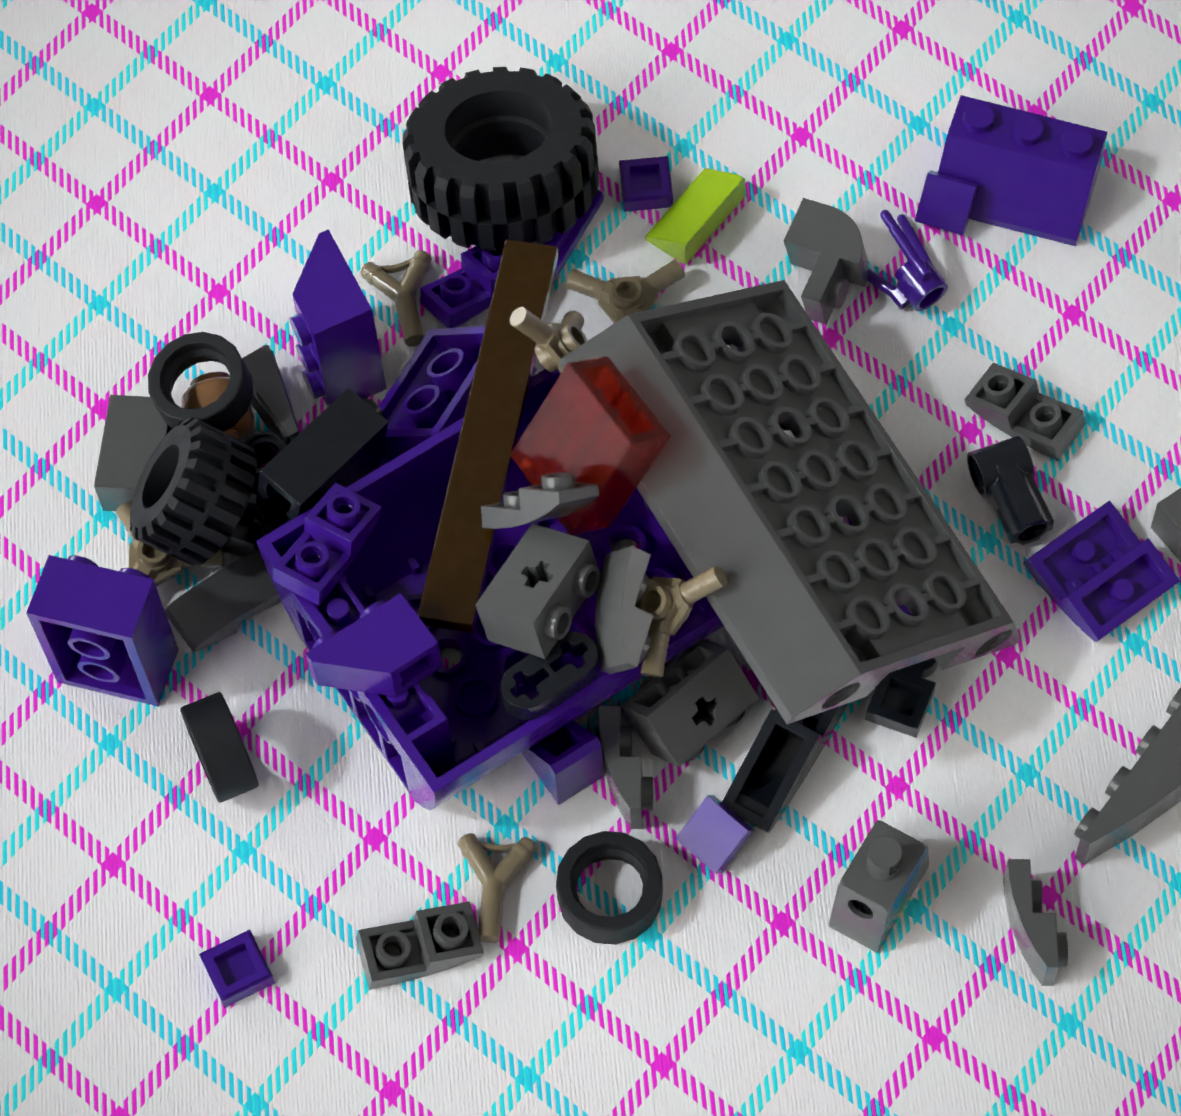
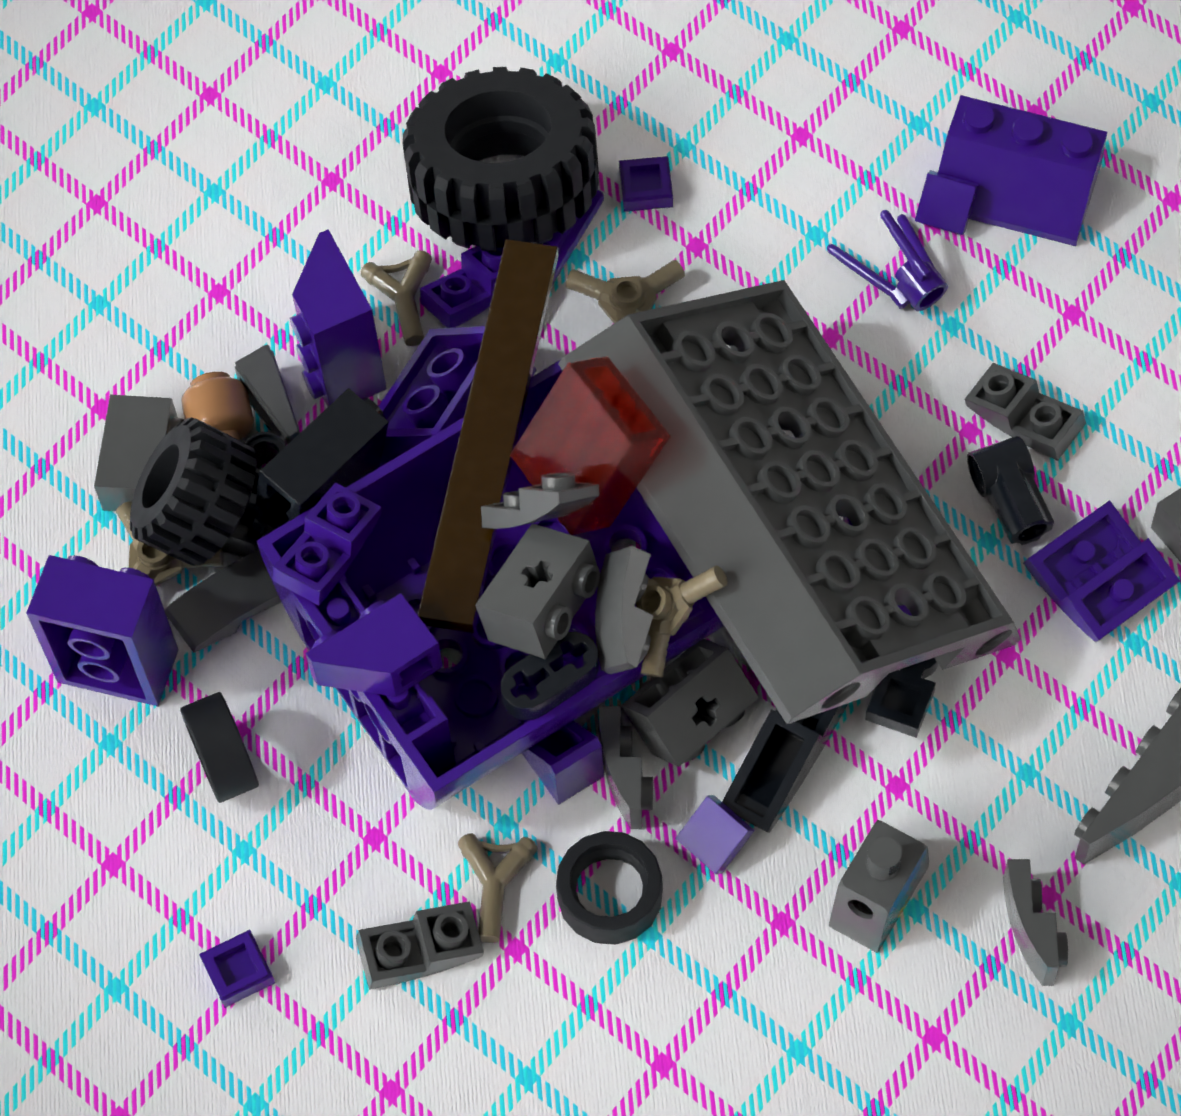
black tyre [148,332,253,432] -> none
dark tan piece [510,307,587,411] -> none
lime slope [645,168,745,265] -> none
dark grey brick [783,198,869,325] -> none

